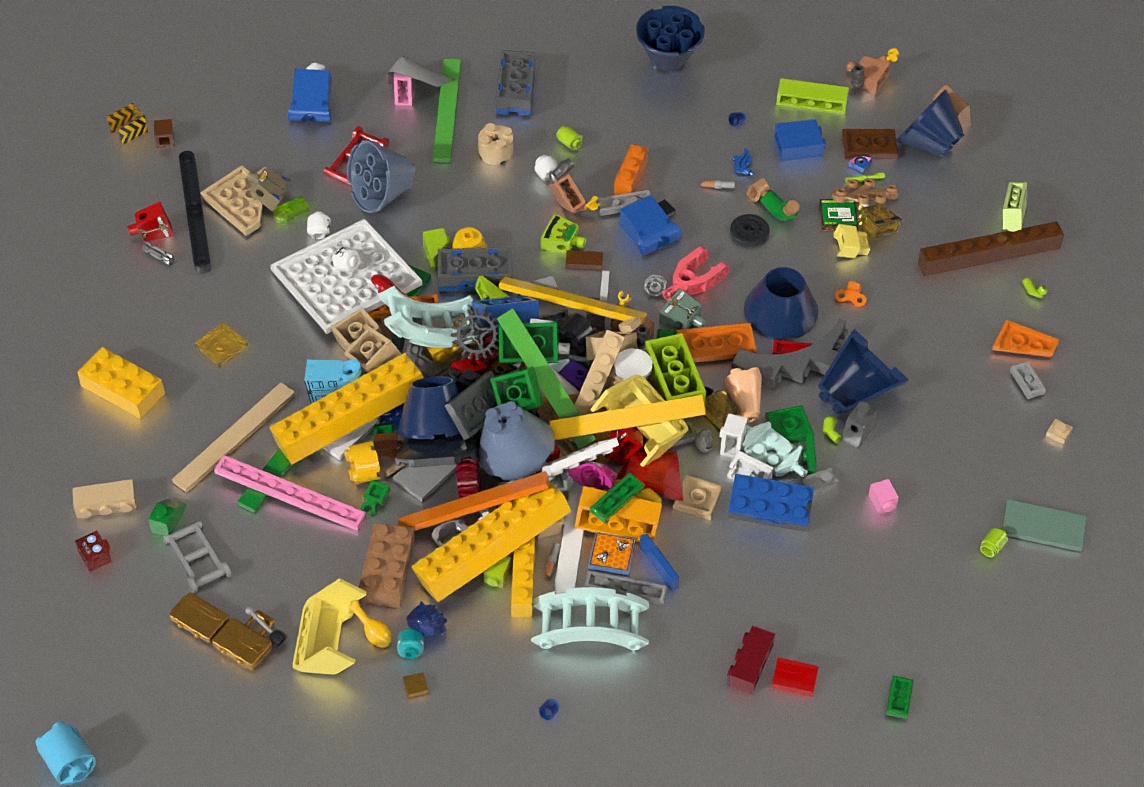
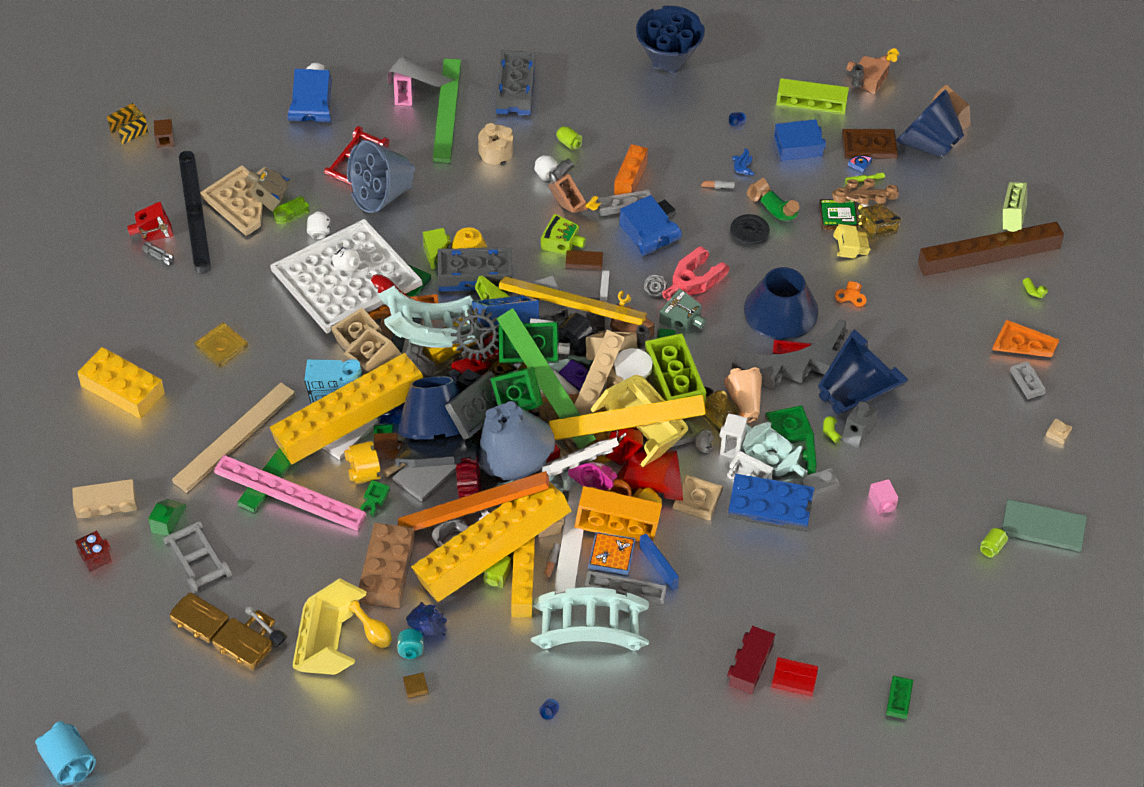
green tile [589,473,645,524] -> none
tan tile [618,317,642,333] -> none
orange plate [676,323,757,363] -> none

